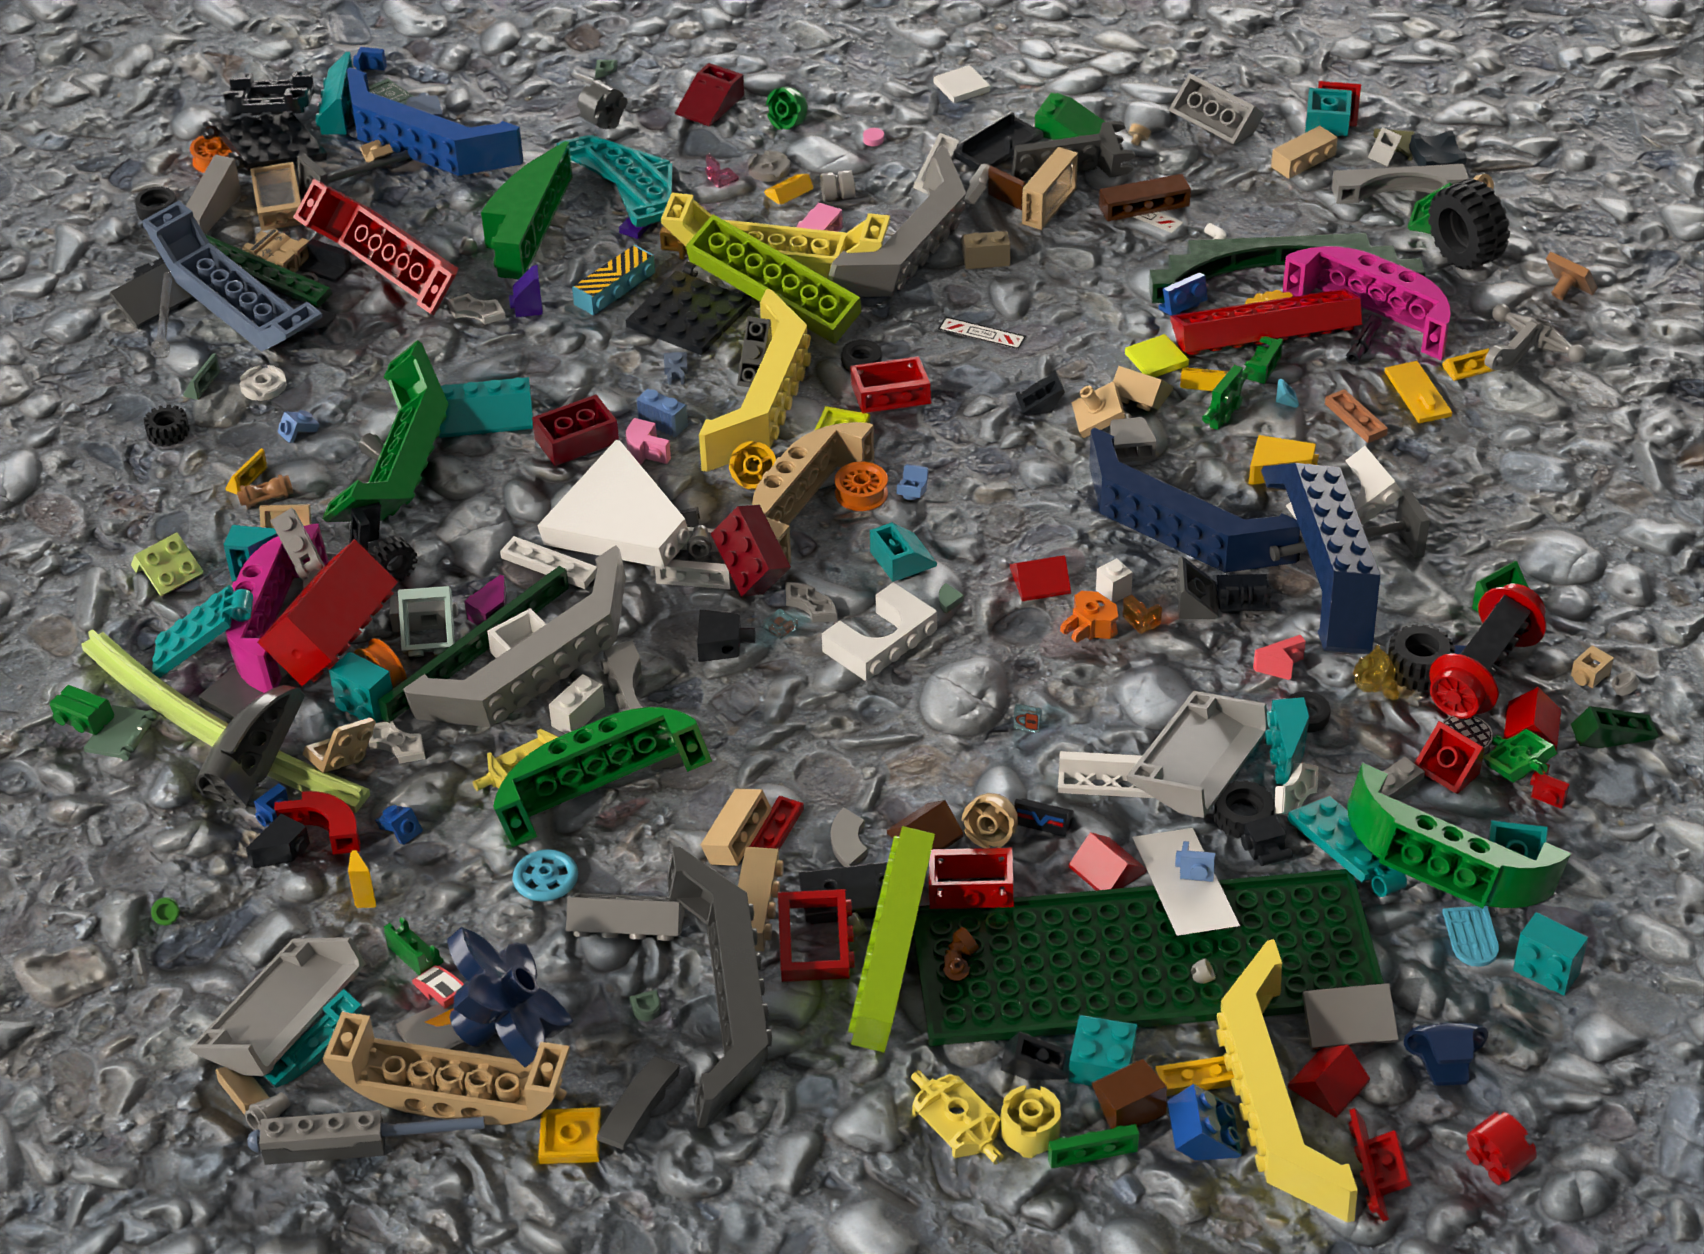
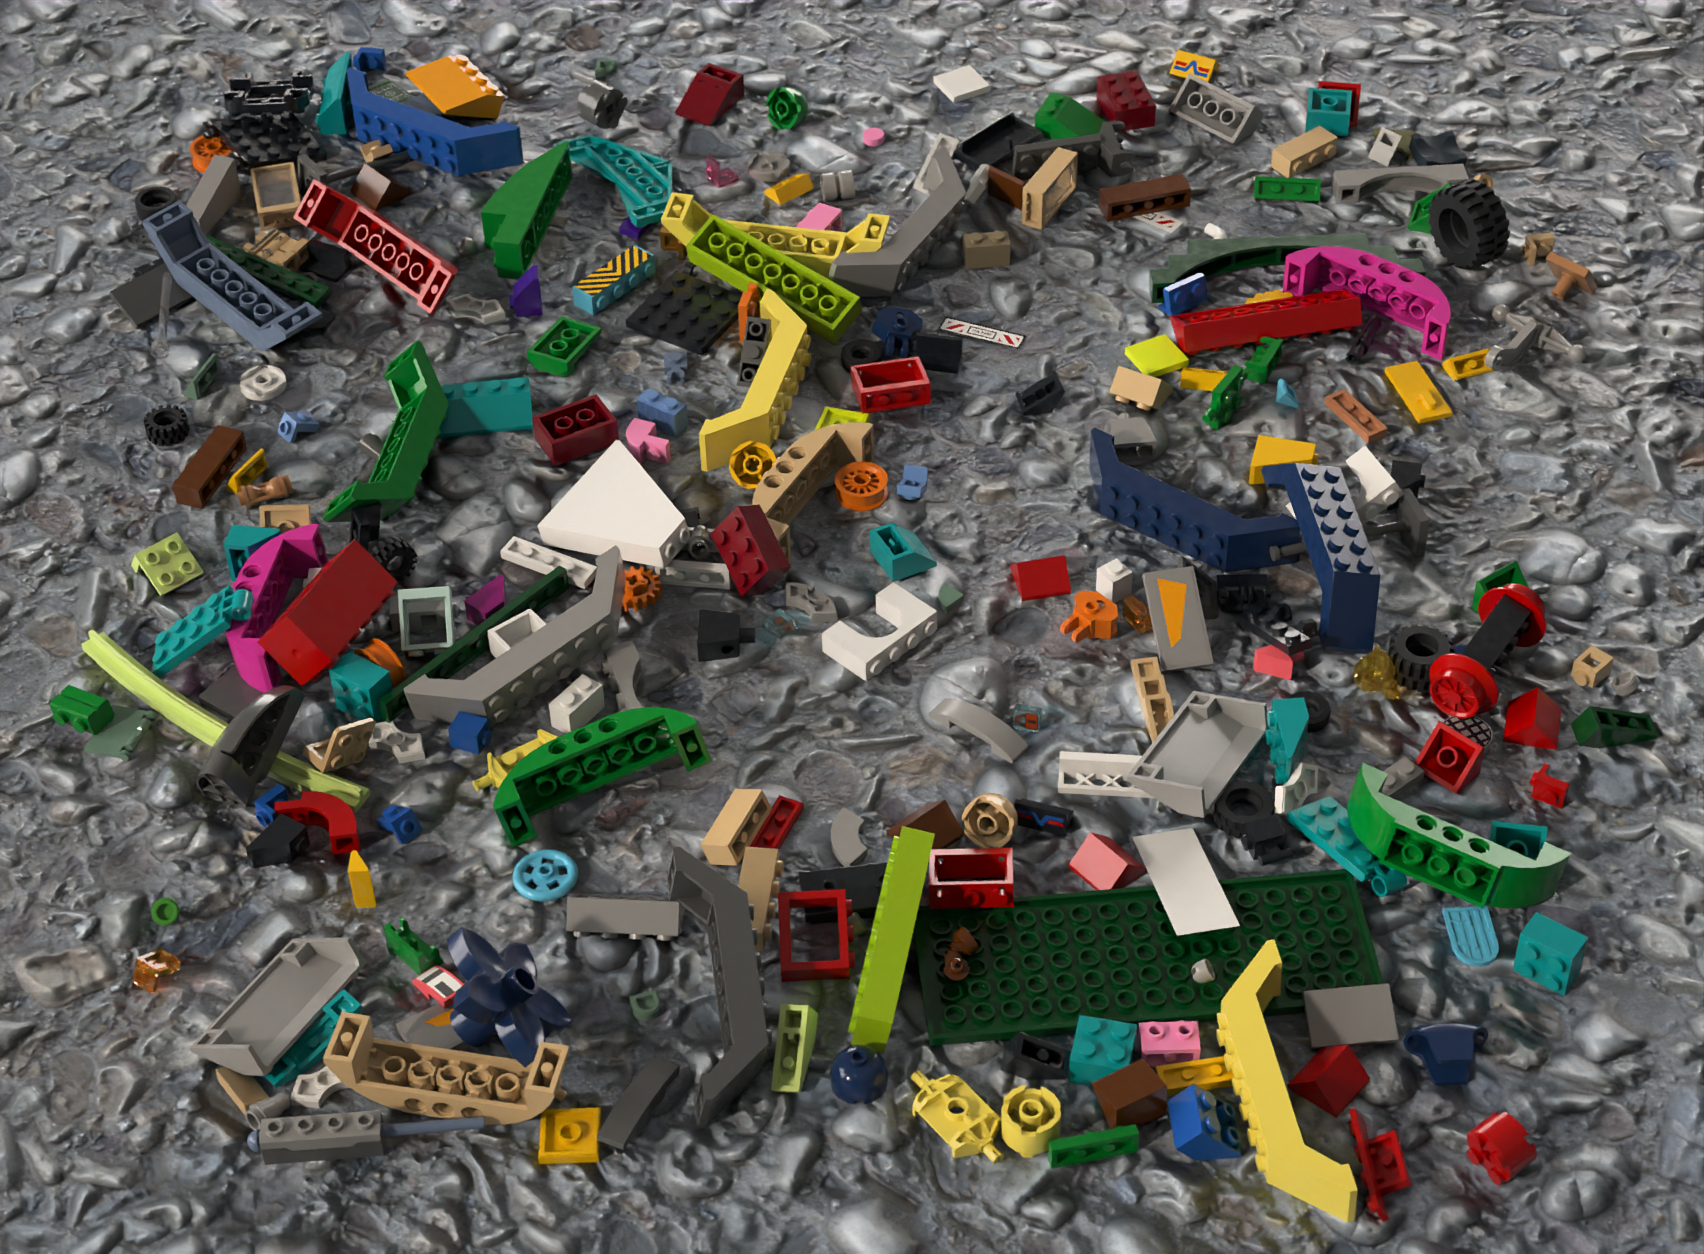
light grey plate [271,508,324,580] -> none
tan tile [1071,382,1126,438] -> none
tan tile [1128,124,1151,146] -> none
medium blue bracket [1175,841,1215,882] -> none
green plate [1483,729,1557,783] -> none
none -> clear orange bracket [133,948,181,993]
none -> reddish brown brick [172,425,247,509]
none -> white tile [290,1066,350,1108]
none -> reddish brown slope [350,164,411,212]
none -> light orange slope [406,55,505,118]
none -> blue brick [448,711,492,755]
none -> green slope [527,316,602,377]
none -> orange gear [622,566,662,612]
none -> orange plate [738,283,760,342]
none -> yellowish green slope [771,1004,818,1093]
none -> dark blue cylinder [830,1045,888,1104]
none -> dark blue hinge [872,306,923,358]
none -> black panel [914,332,963,374]
none -> light grey slope [929,698,1028,764]
none -> dark red brick [1096,70,1156,132]
none -> tan slope [1131,657,1174,743]
none -> bright pink brick [1138,1021,1201,1068]
none -> light grey tile [1142,566,1214,673]
none -> yellow panel [1170,50,1220,83]
none -> black hinge [1237,603,1318,656]
none -> green plate [1254,176,1321,202]
none -> black slope [1386,460,1426,511]
none -> tan bracket [1521,232,1554,266]

